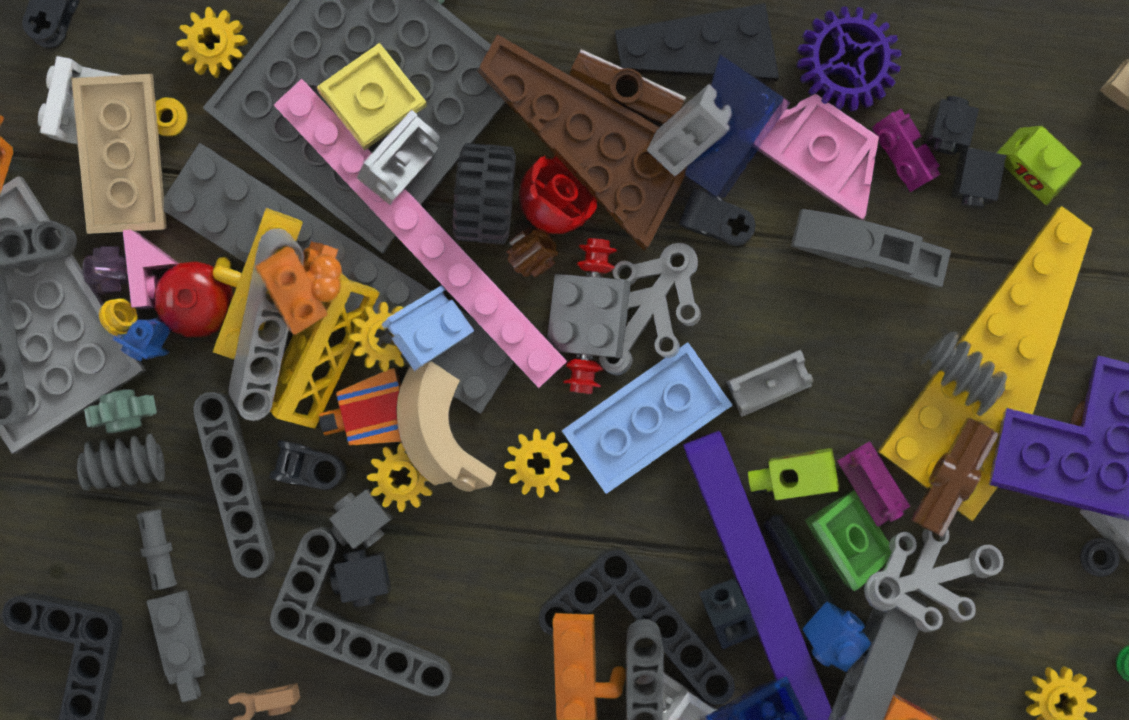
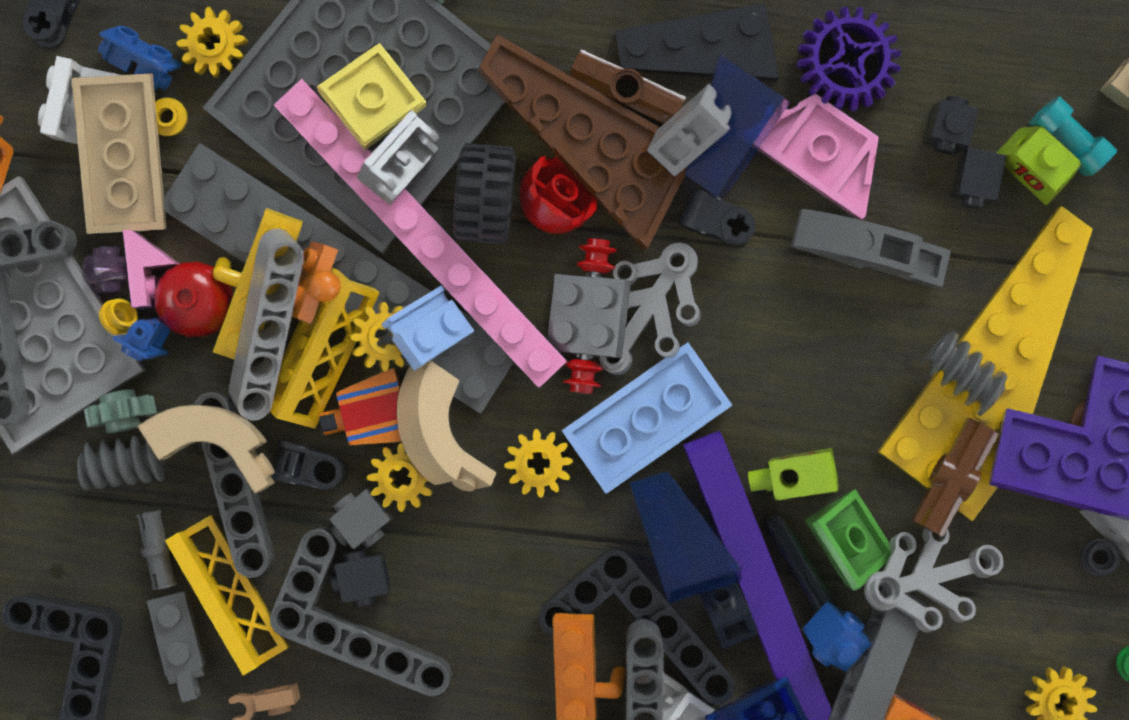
orange plate [254,246,342,335] -> none
reddish brown gear [507,227,558,277] -> none
light grey hinge [726,350,813,417] -> none
magenta hinge [837,441,910,527] -> none
magenta hinge [872,109,940,192] -> none
none -> blue hinge [98,26,182,90]
none -> tan arch [138,405,275,493]
none -> yellow fence [165,515,289,676]
none -> clear blue wedge [630,472,742,603]
none -> teal connector [1028,96,1117,176]

